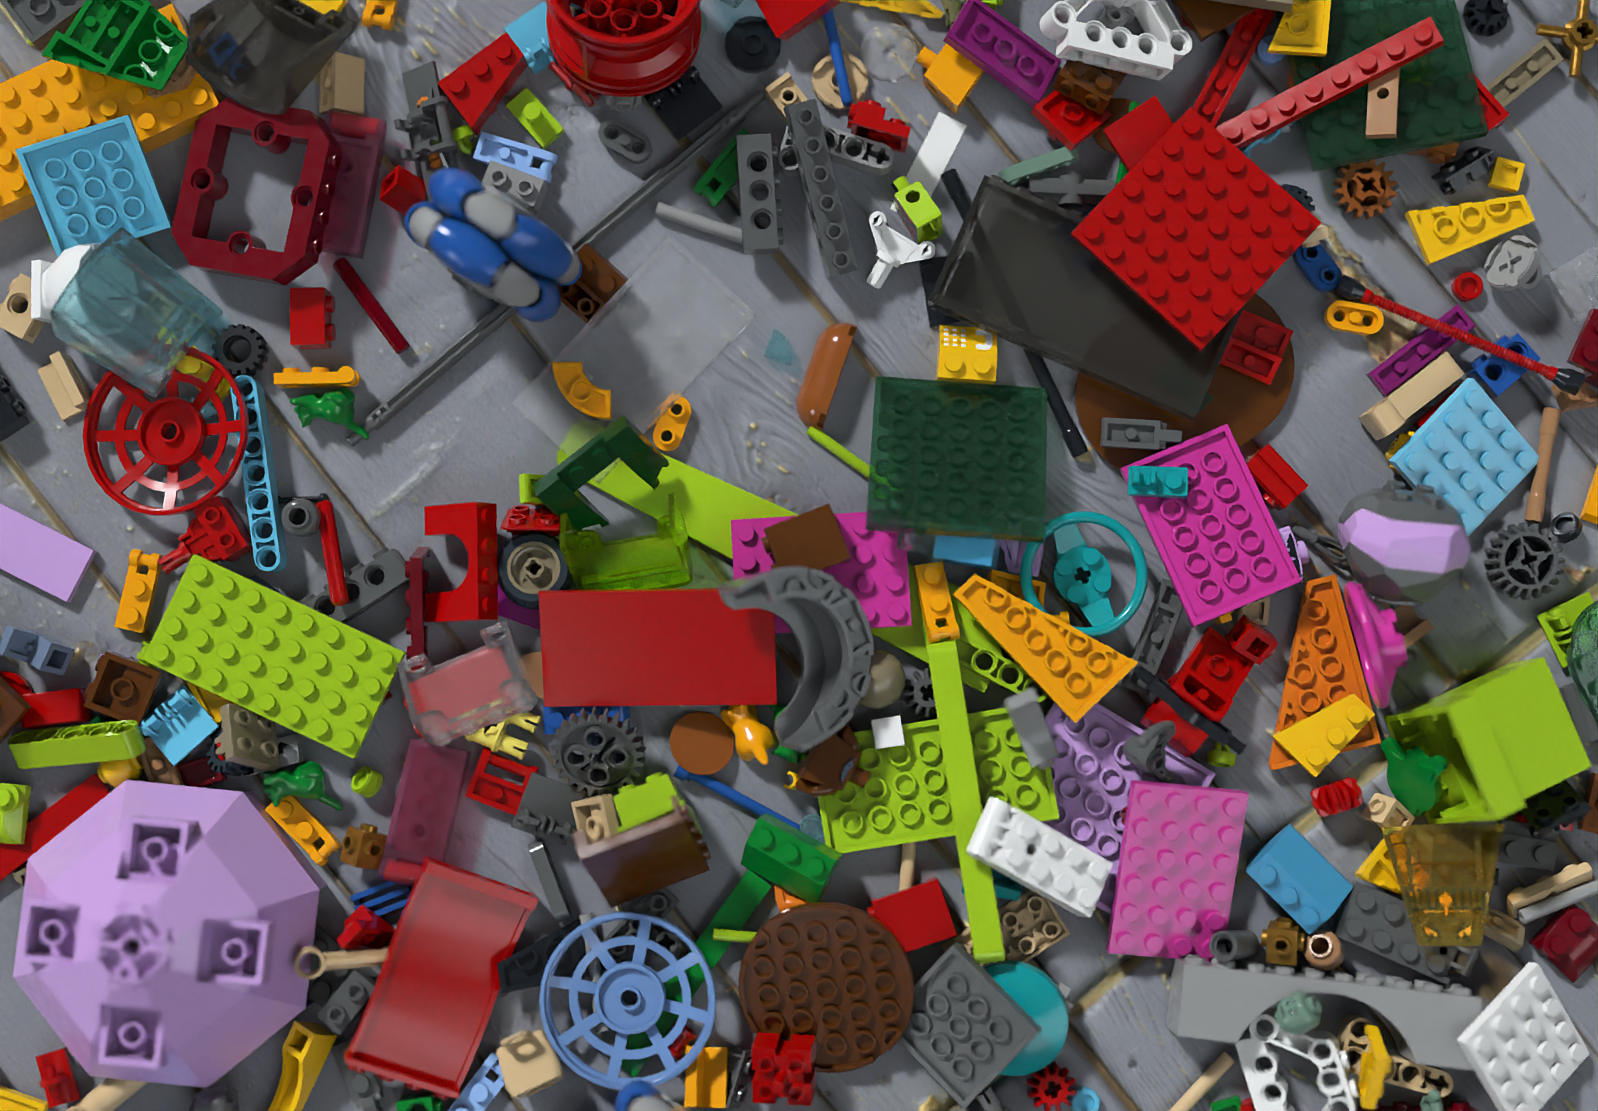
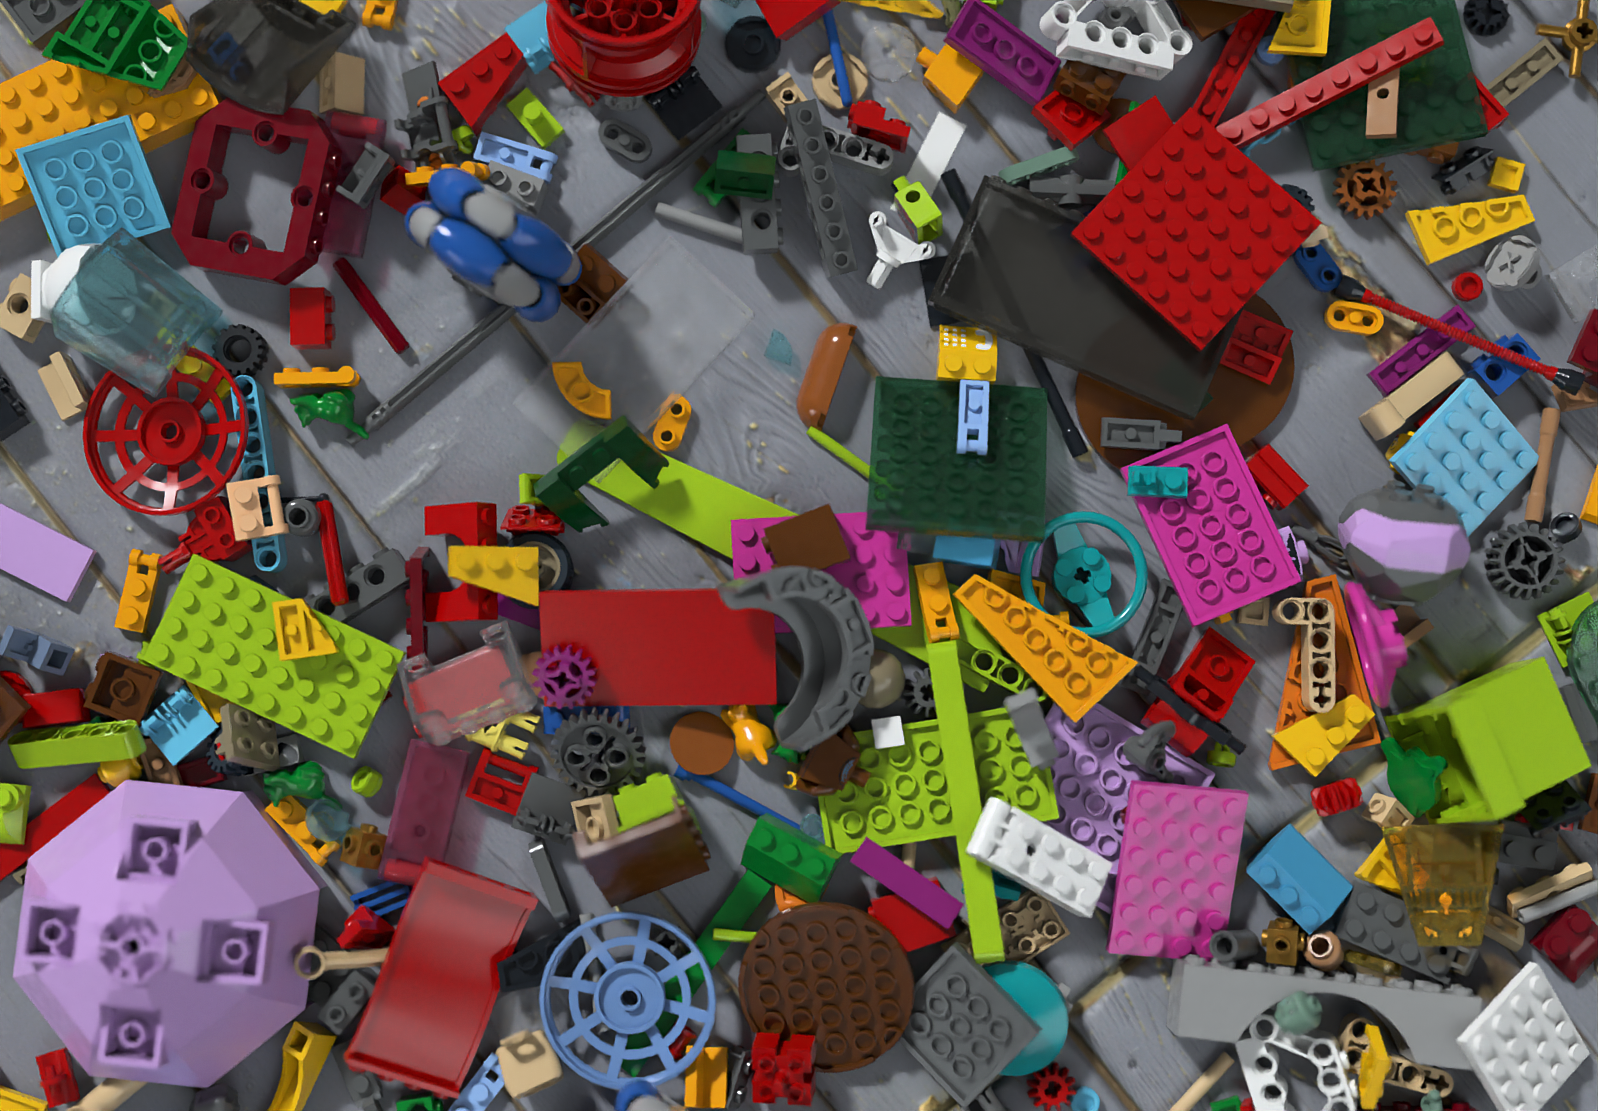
clear neon green windscreen [560,493,693,590] -> none
dark grey tile [602,887,680,964] -> none
red brick [1226,614,1278,665] -> none
none -> light nougat plate [226,475,290,542]
none -> yellow wing [272,598,339,661]
none -> clear light blue hair [305,799,352,842]
none -> dark grey hinge [336,142,396,210]
none -> light orange plate [405,161,490,187]
none -> yellow wing [448,546,539,607]
none -> magenta gear [532,645,597,710]
none -> dark green panel [714,150,776,200]
none -> magenta tile [850,836,964,929]
none -> light blue plate [956,379,989,455]
none -> tan beam [1272,598,1335,713]
none -> clear yellow tile [1343,949,1403,976]

